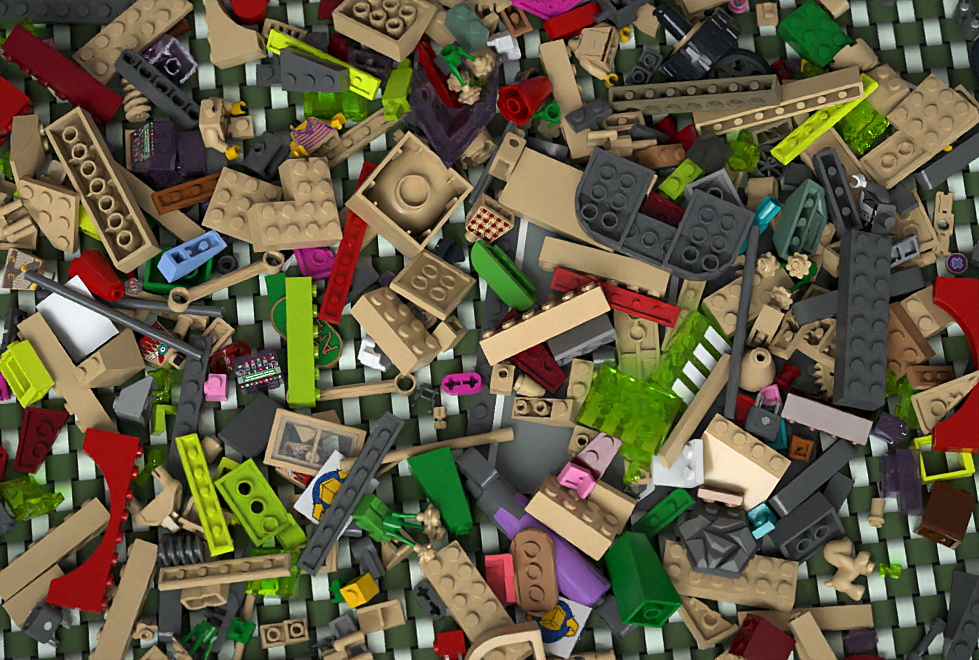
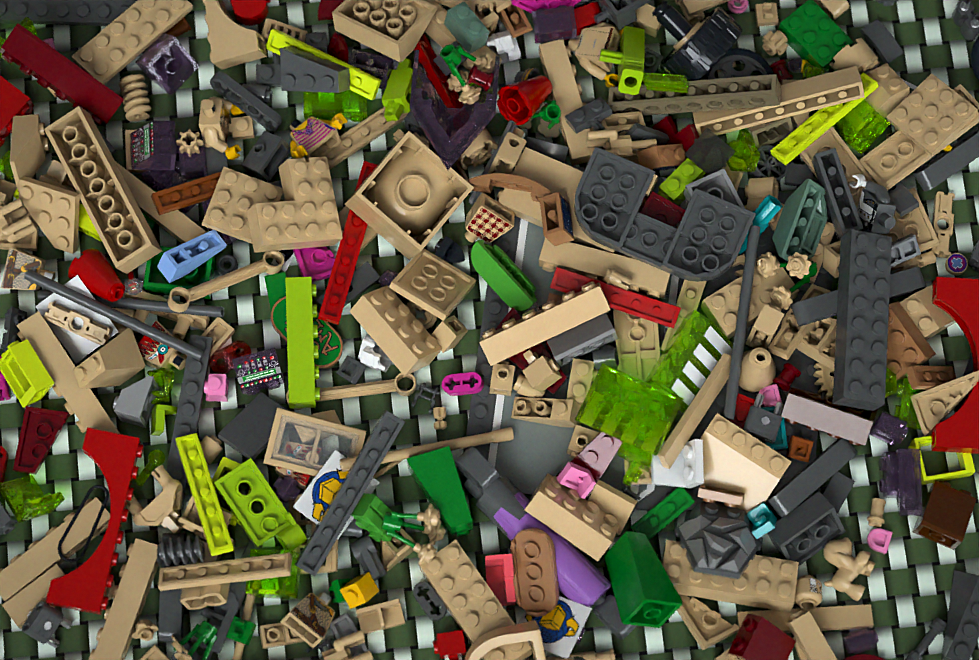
dark grey beam [114,49,201,131] -> none
clear neon green piece [878,563,902,578] -> none
none -> tan piece [44,301,113,345]
none -> black piece [58,485,109,562]
none -> tan gear [176,129,204,157]
none -> dark grey beam [210,71,282,131]
none -> dark grey brick [242,83,272,105]
none -> clear purple gear [272,475,300,503]
none -> torso [280,592,335,648]
none -> dark grey plate [336,355,366,385]
none -> dark red bush [467,65,494,91]
none -> medium nougat slope [468,173,552,202]
none -> tan brick [522,349,562,392]
none -> clear purple brick [531,5,577,43]
none -> medium nougat brick [539,192,574,246]
none -> lime piece [599,26,645,95]
none -> tan pin [603,268,633,291]
none -> clear neon green tile [642,73,689,93]
none -> tan gear [762,30,788,56]
none -> tan head [794,575,822,610]
none -> dark grey slope [860,19,904,64]
none -> bright pink tile [867,528,893,554]

